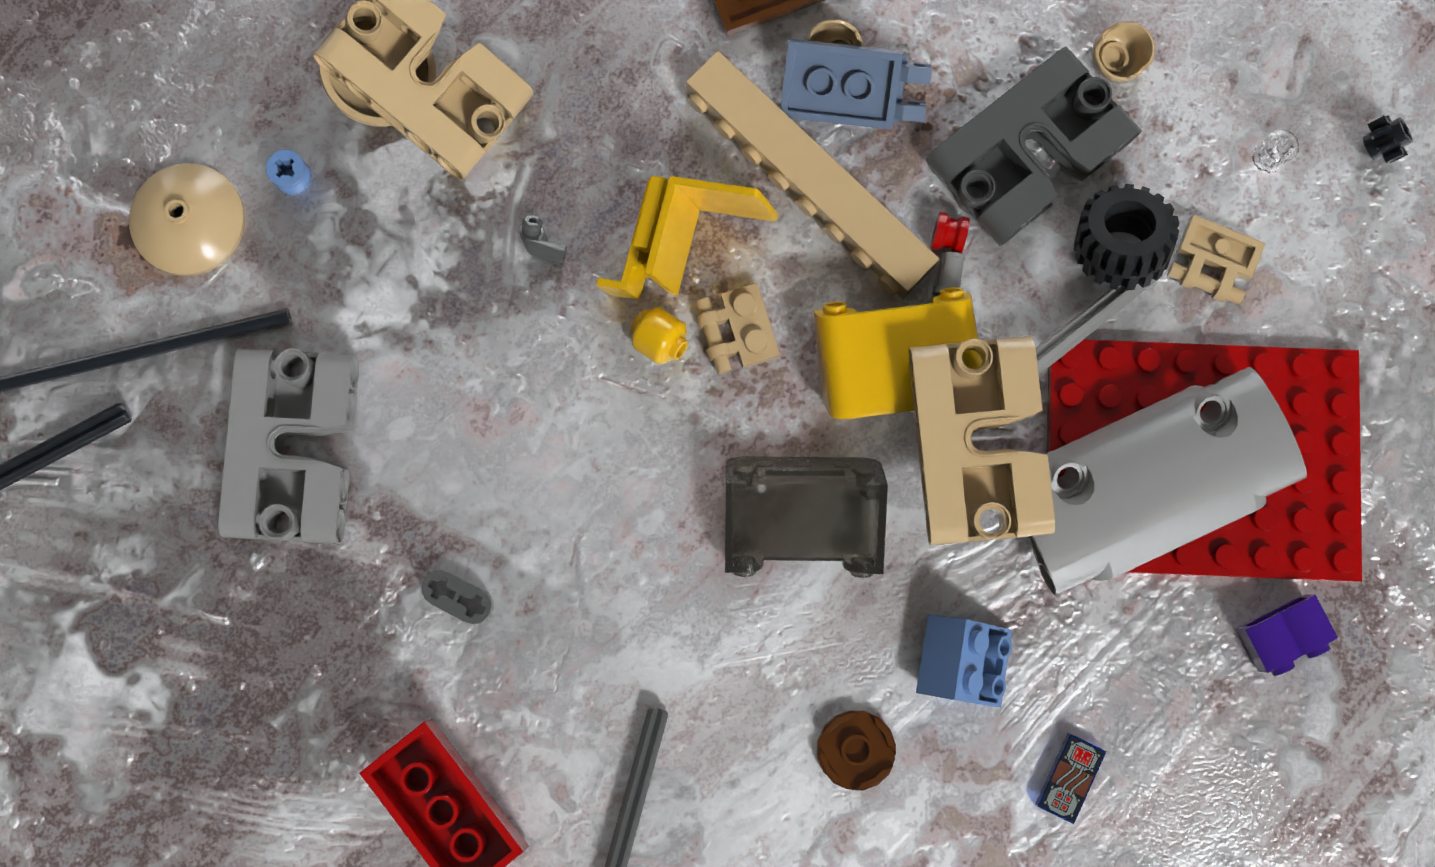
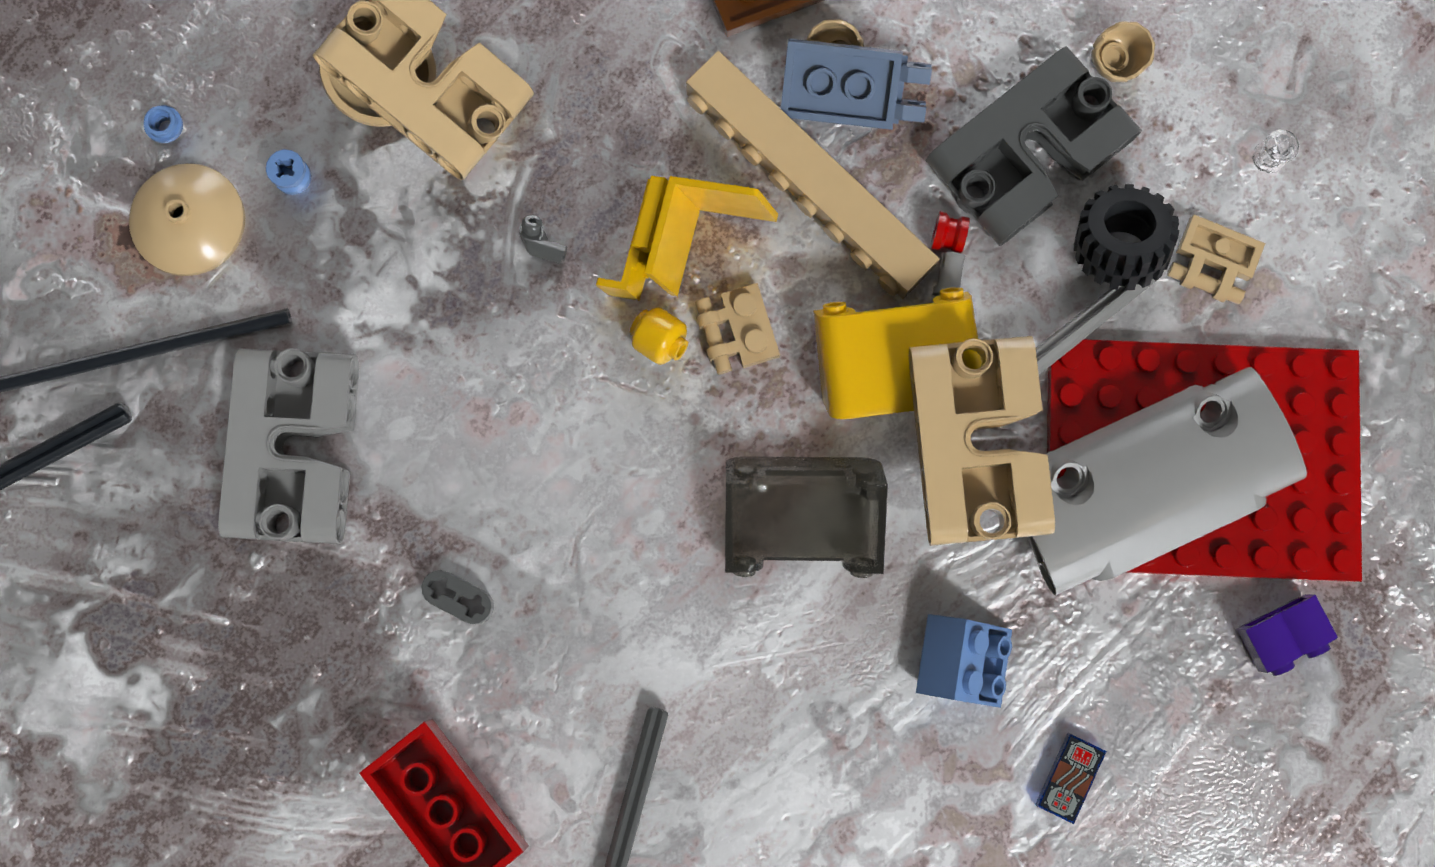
reddish brown tile [817,710,896,791] -> none
black gear [1362,115,1413,163] -> none
none -> medium blue plate [144,105,183,144]

